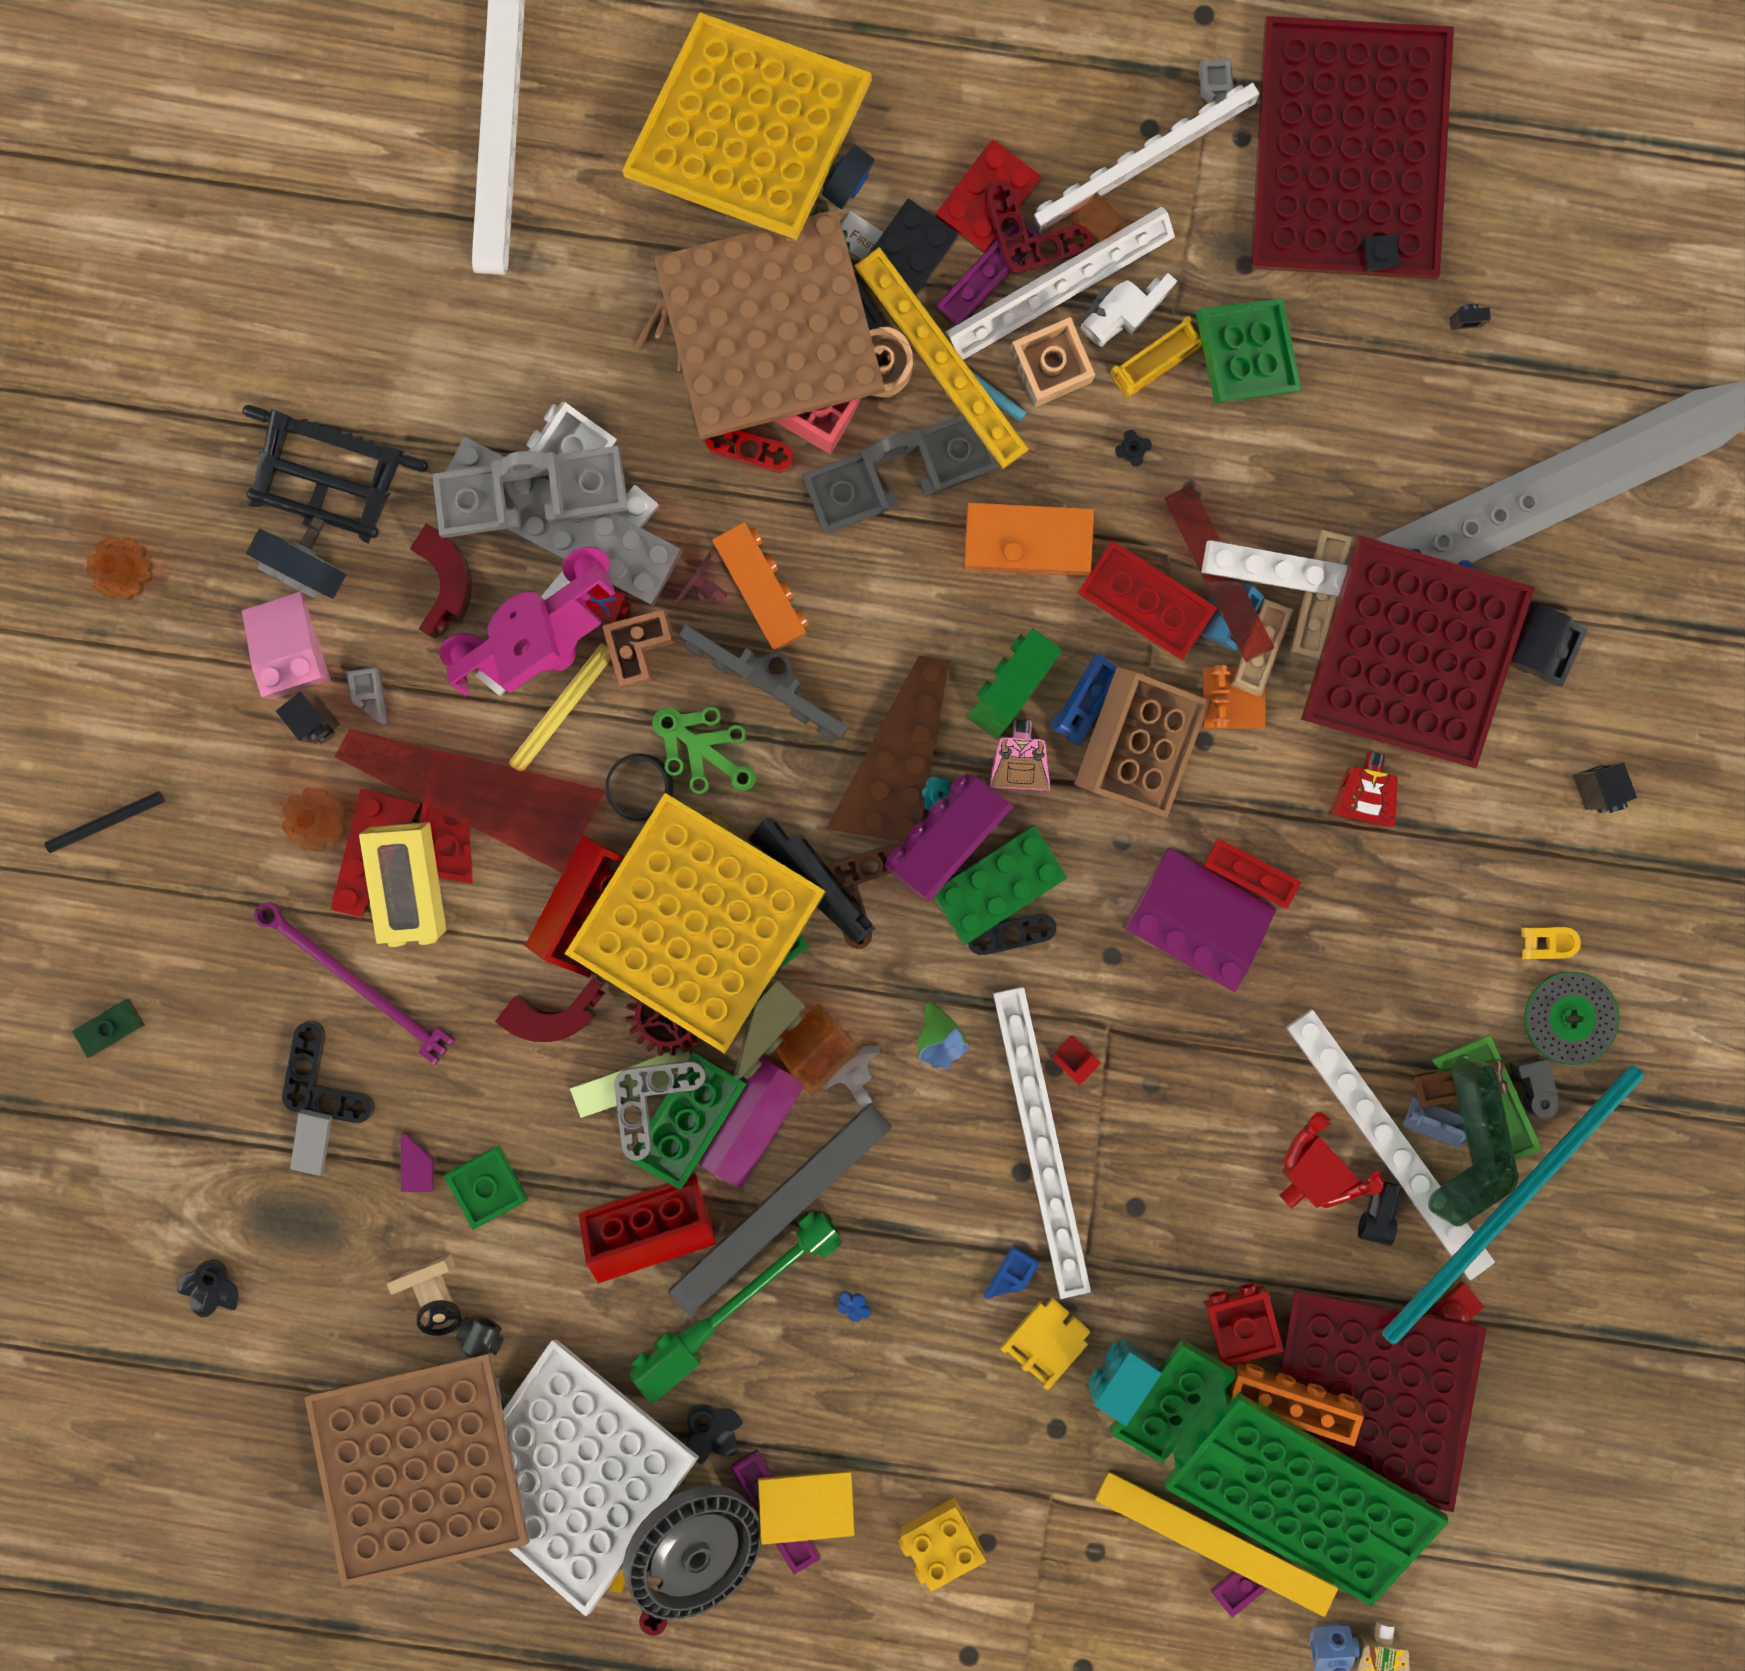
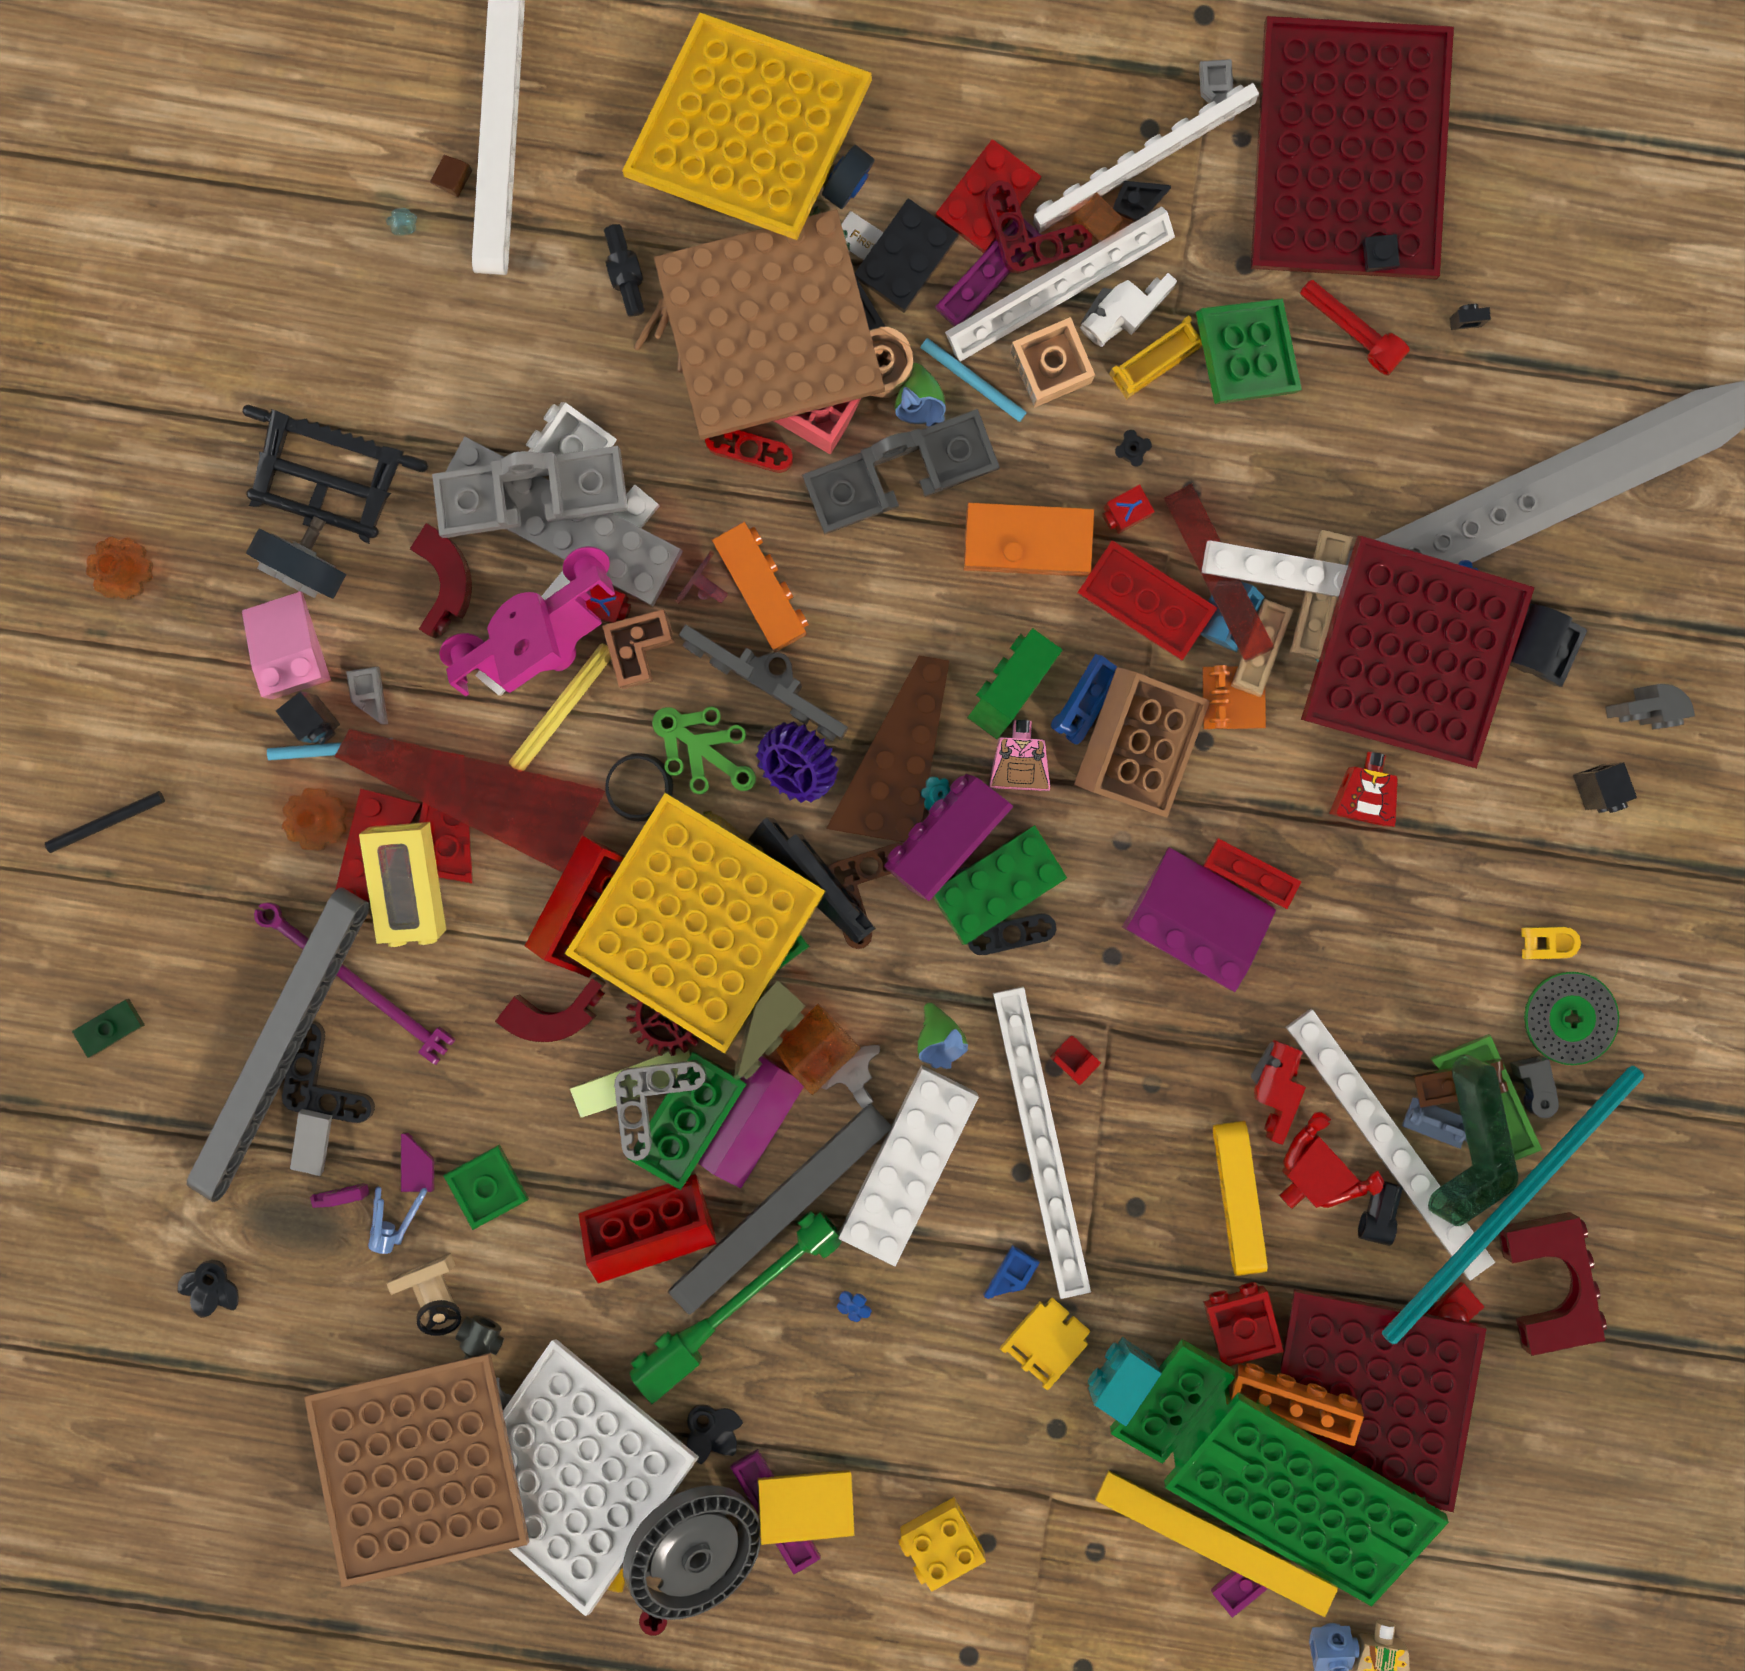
yellow tile [854,247,1029,469] -> none
none -> beam [187,887,370,1202]
none -> medium azure bar [267,738,394,761]
none -> magenta tile [310,1183,370,1208]
none -> medium blue plant [368,1186,427,1254]
none -> clear light blue plate [386,208,417,236]
none -> reddish brown slope [430,155,473,198]
none -> black axle [604,224,645,317]
none -> dark purple gear [756,721,839,803]
none -> white brick [839,1065,979,1266]
none -> hat [895,363,946,426]
none -> red brick [1102,484,1155,534]
none -> black piece [1111,181,1171,222]
none -> yellow beam [1213,1120,1268,1276]
none -> red plate [1251,1040,1306,1145]
none -> red axle [1300,280,1410,376]
none -> dark red arch [1498,1212,1607,1356]
none -> dark grey brick [1605,684,1695,730]

